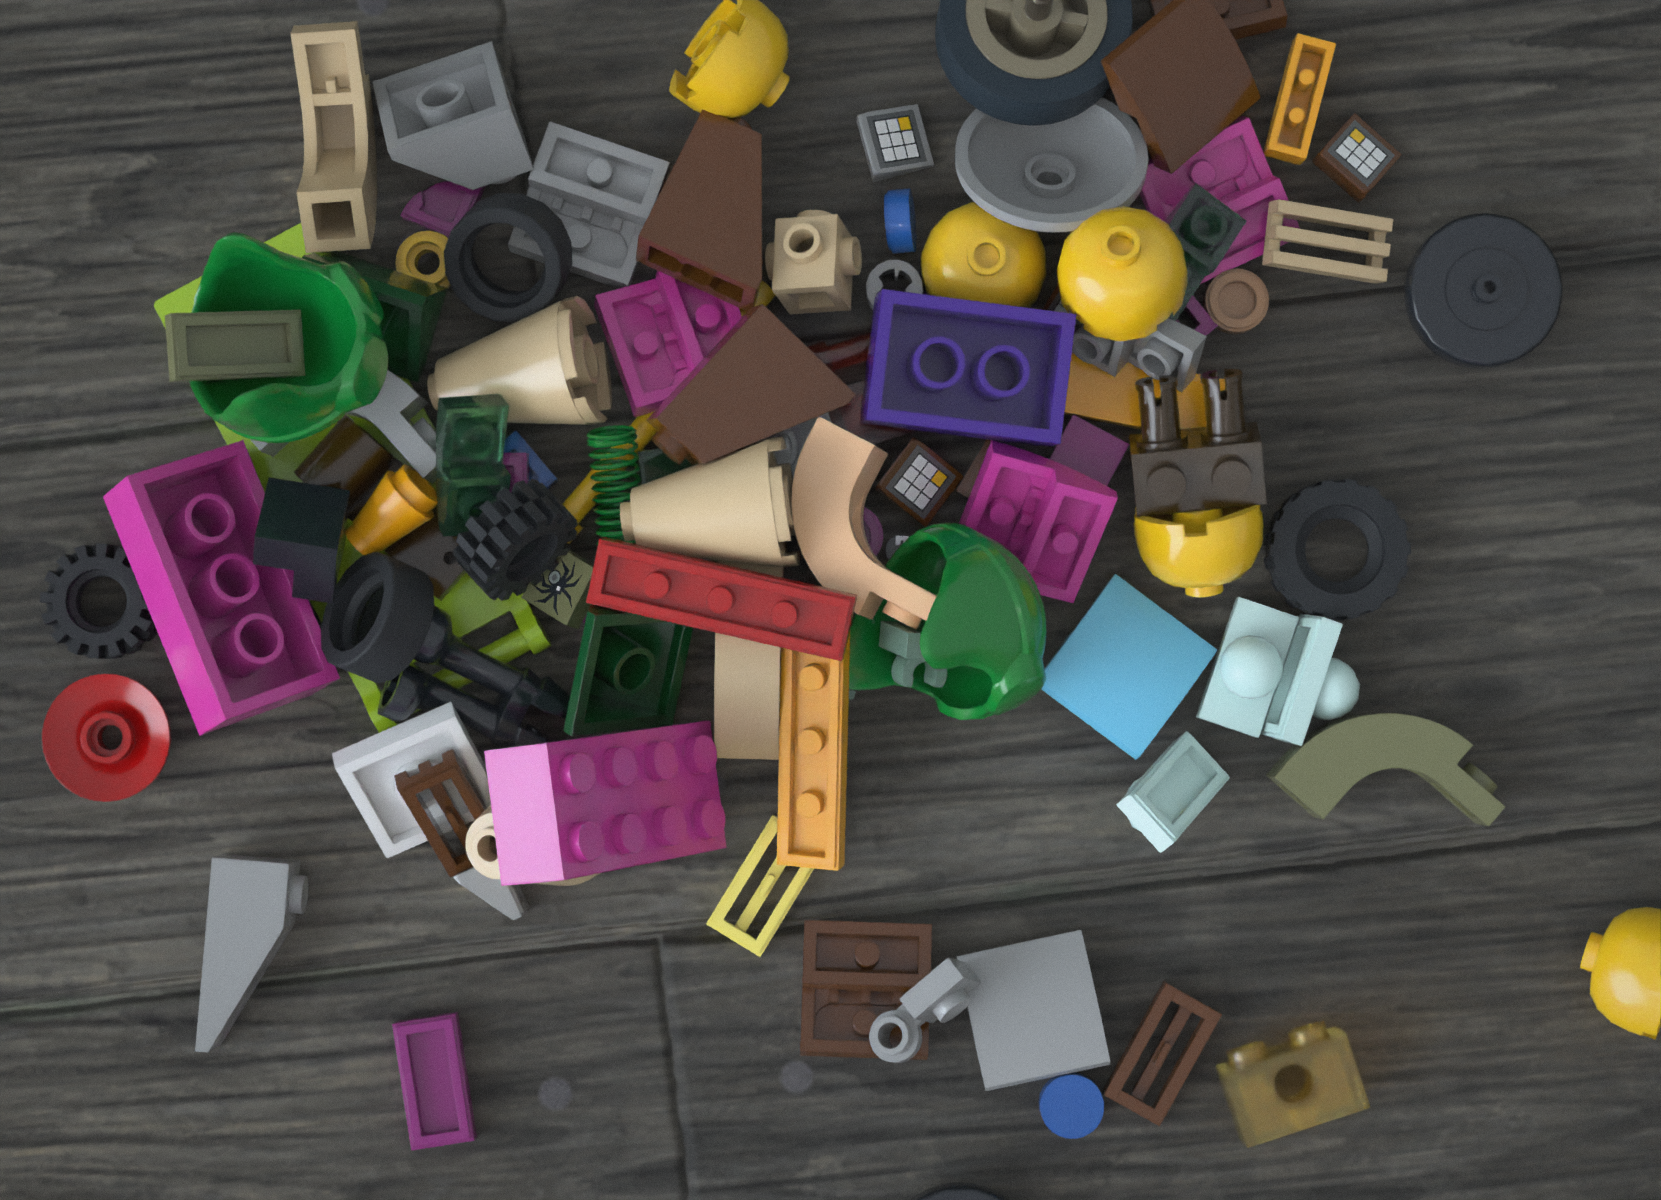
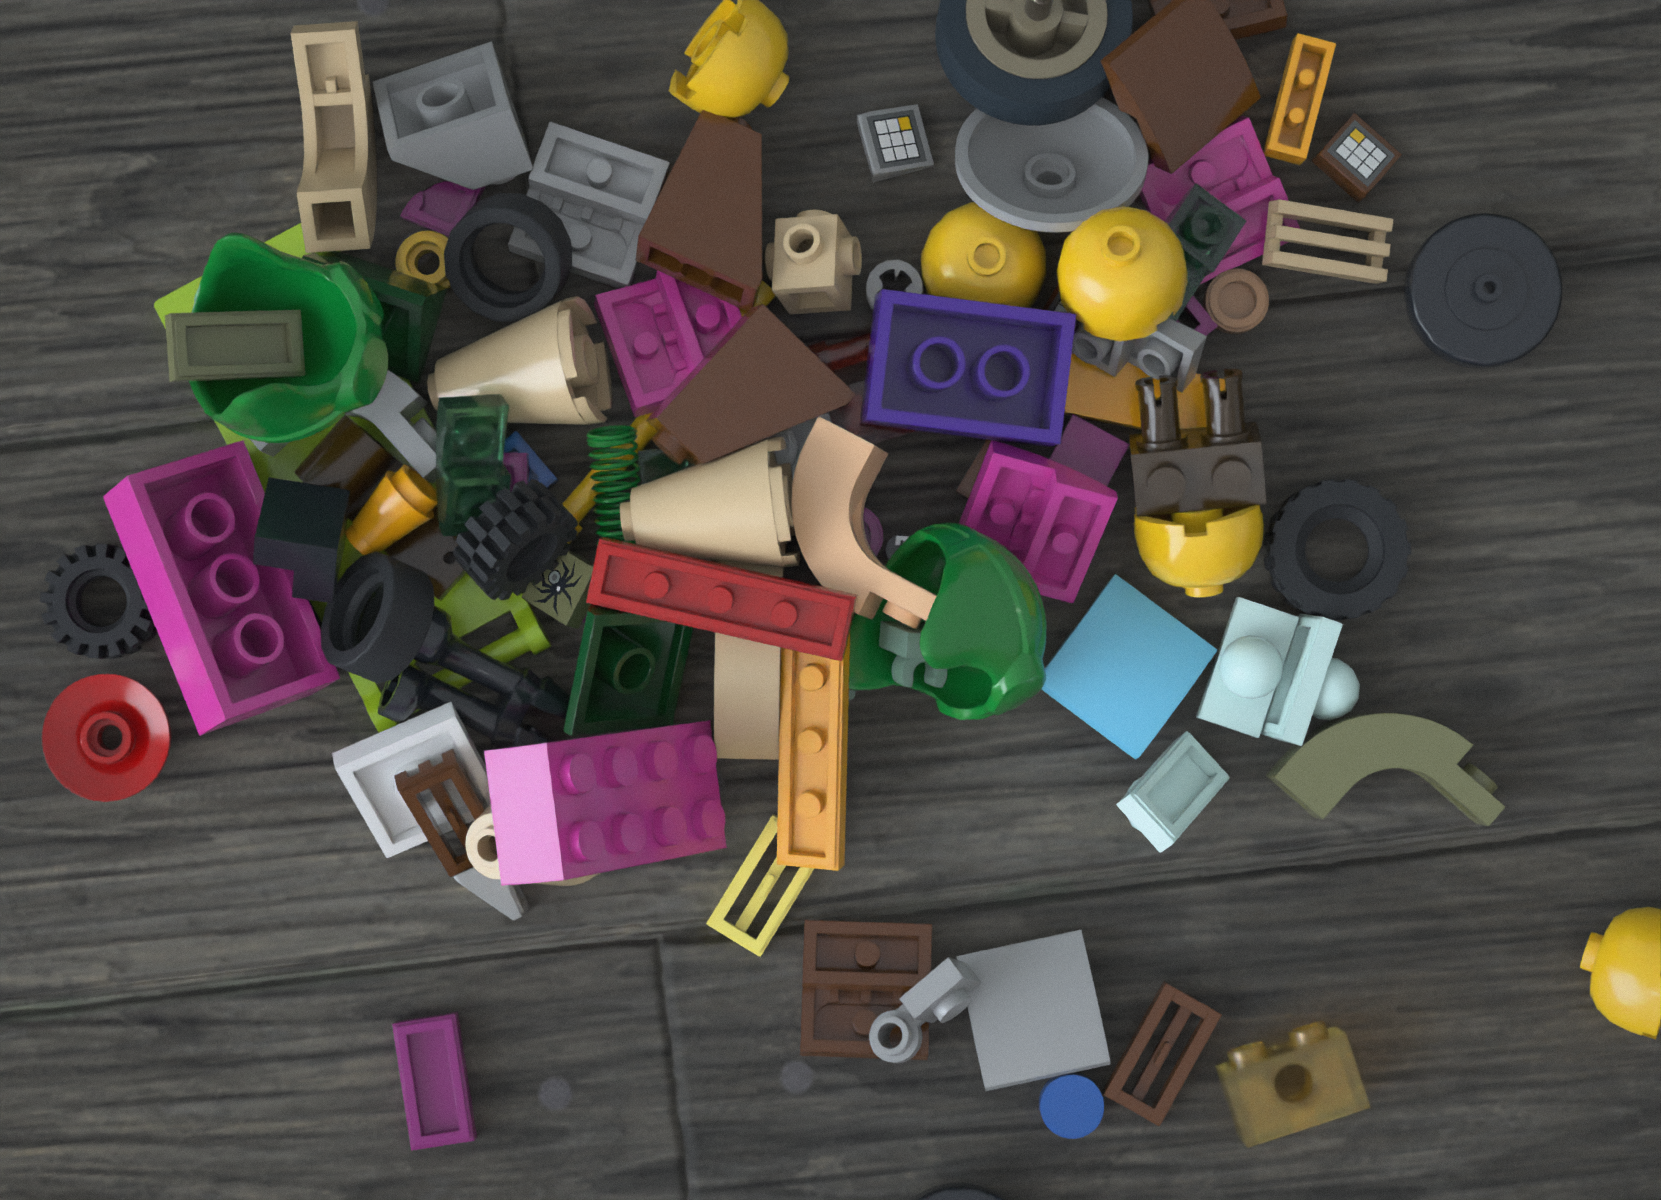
light grey slope [195,854,309,1052] -> none
slope [875,436,964,527] -> none
blue tile [884,188,917,254] -> none

